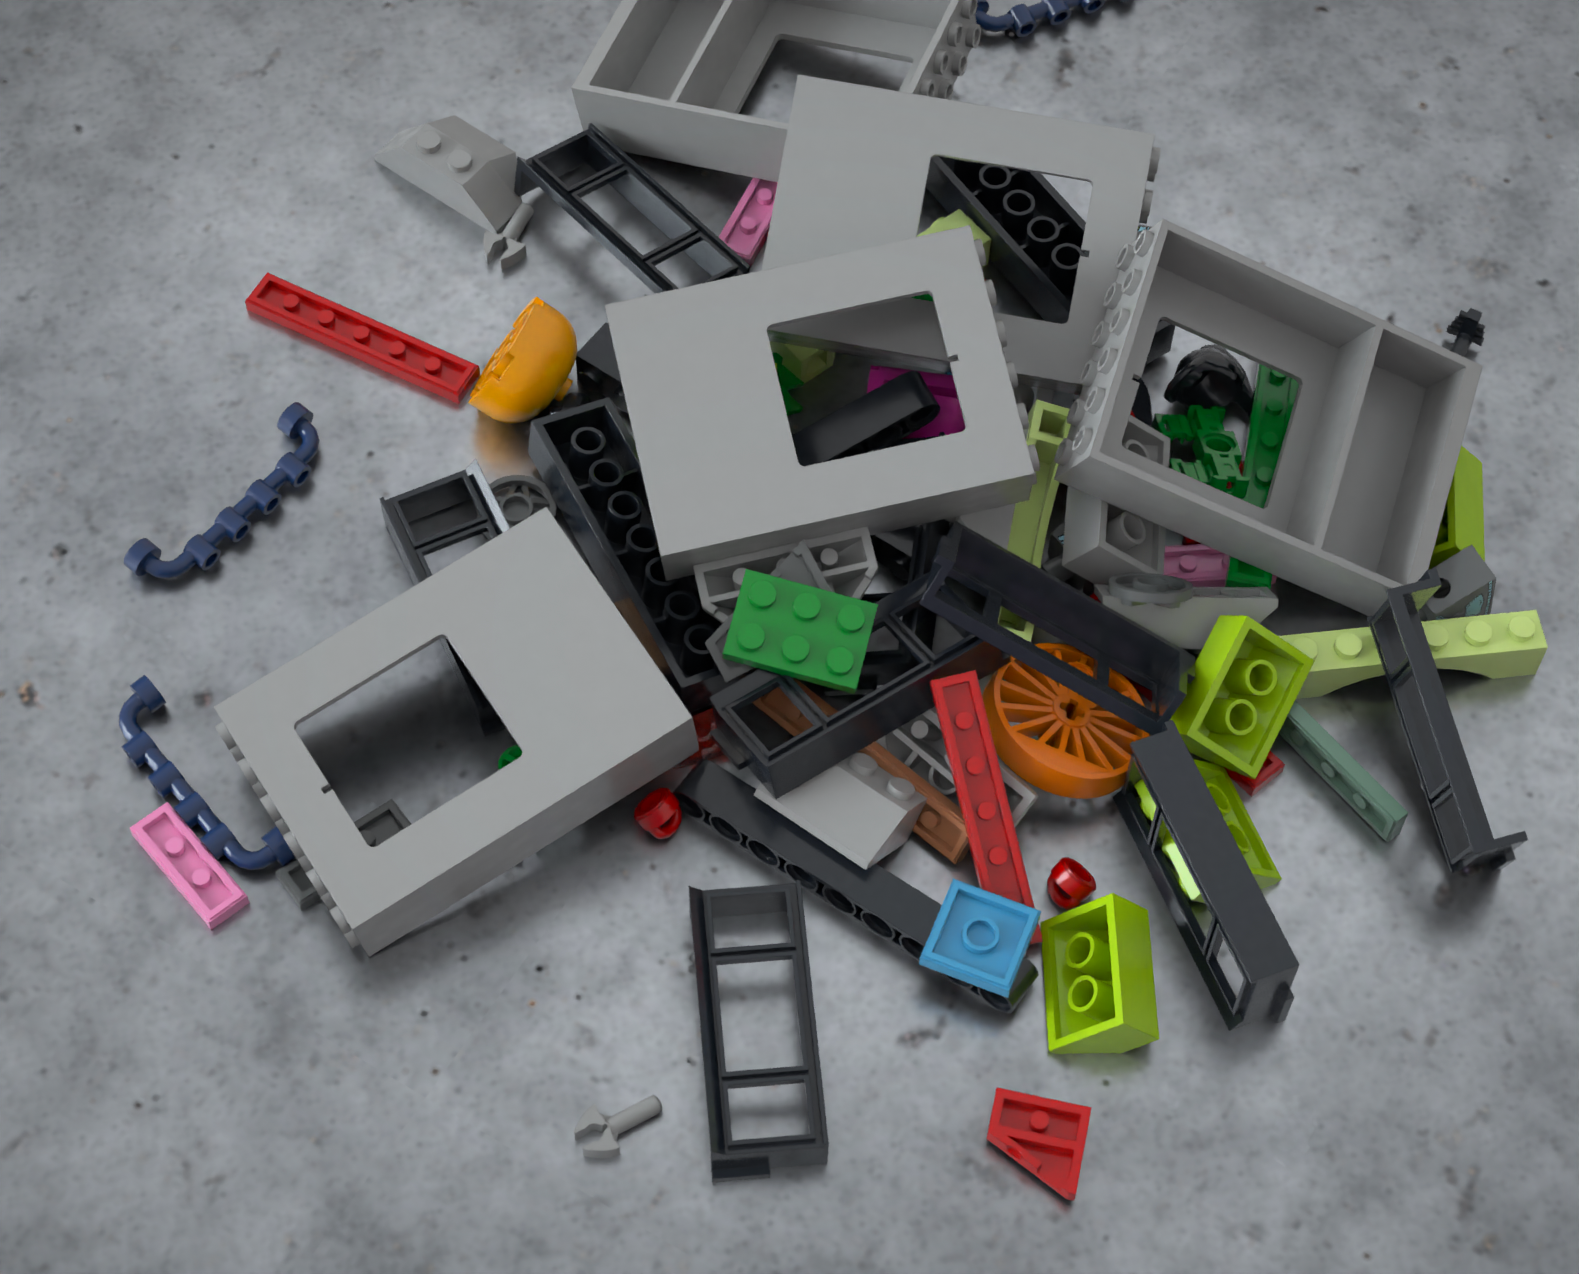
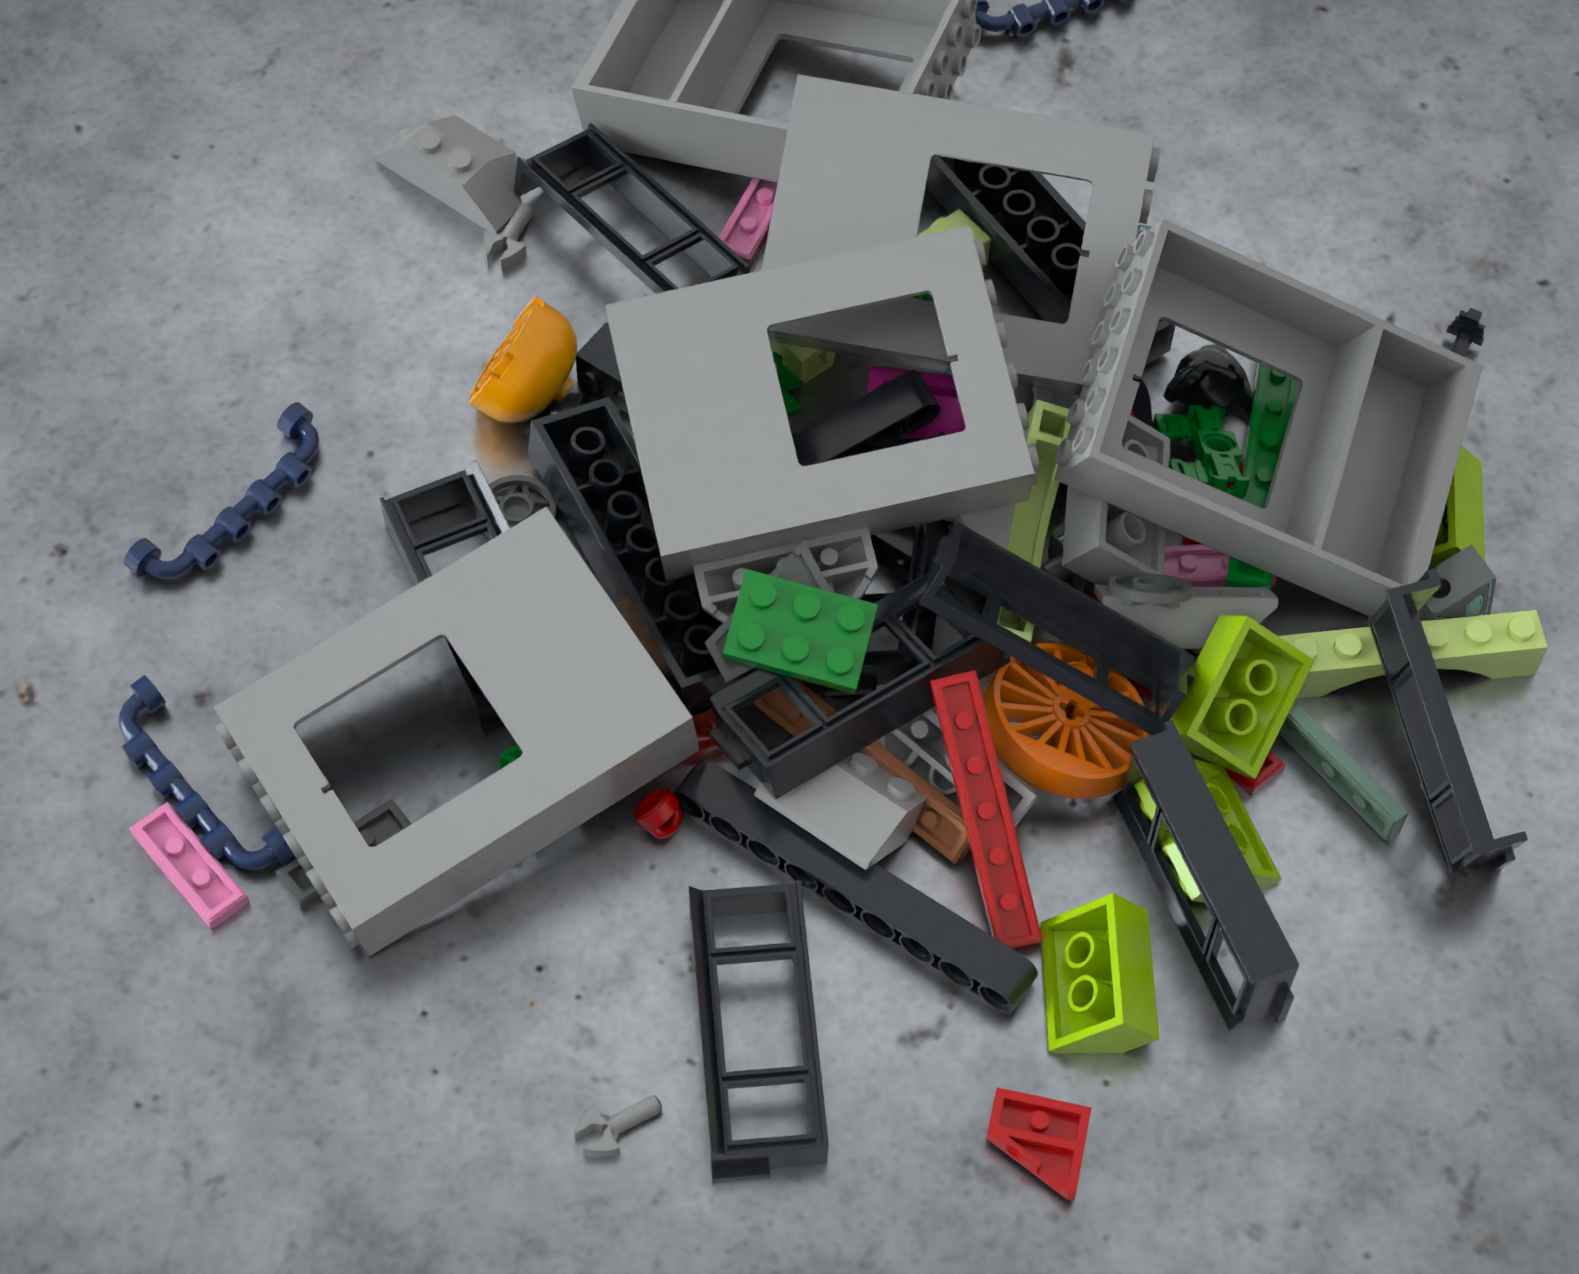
red tile [245,272,480,404] -> none
dark azure tile [919,879,1041,998] -> none
red tile [1047,857,1096,910] -> none

